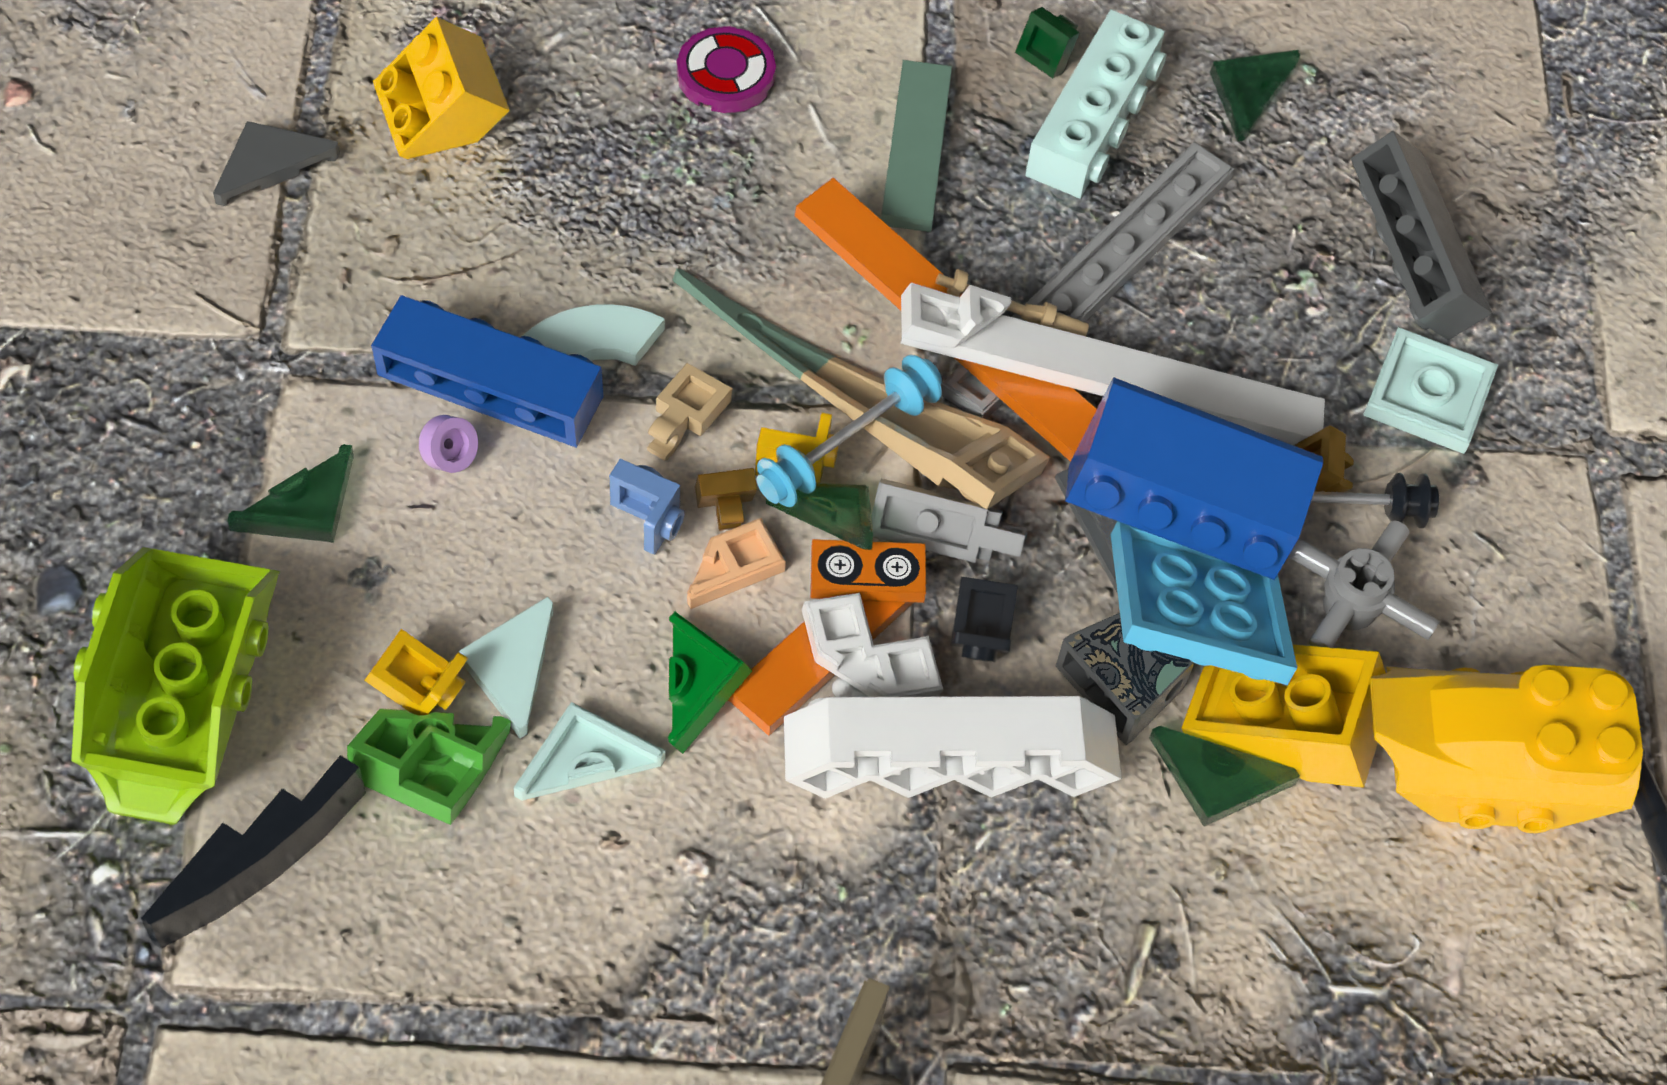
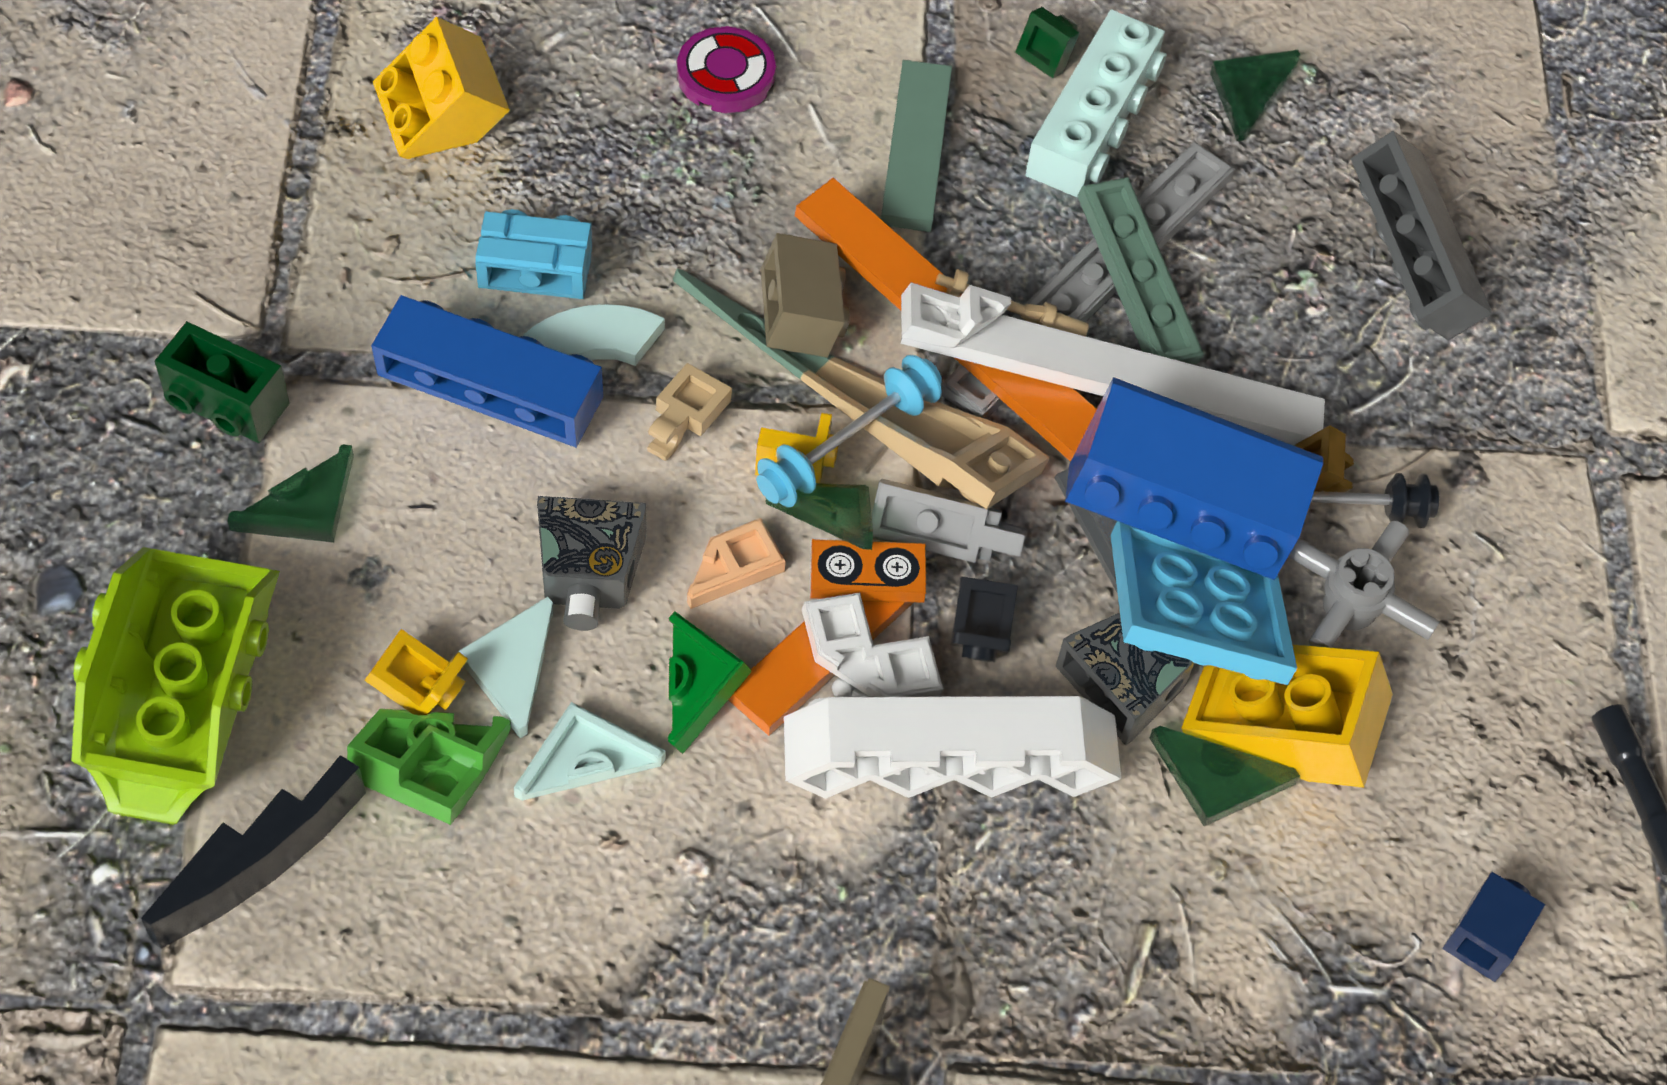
dark grey tile [213,121,340,206] -> none
lavender tile [419,415,478,473] -> none
medium blue bracket [609,459,685,555] -> none
pearl gold tile [695,468,757,531] -> none
light aqua tile [1363,327,1498,454] -> none
yellow slope [1370,665,1643,833] -> none
none -> dark green brick [154,321,290,443]
none -> medium azure brick [475,209,592,299]
none -> torso [537,496,646,631]
none -> dark tan brick [760,233,850,358]
none -> sand green tile [1077,177,1204,364]
none -> dark blue brick [1442,871,1546,982]

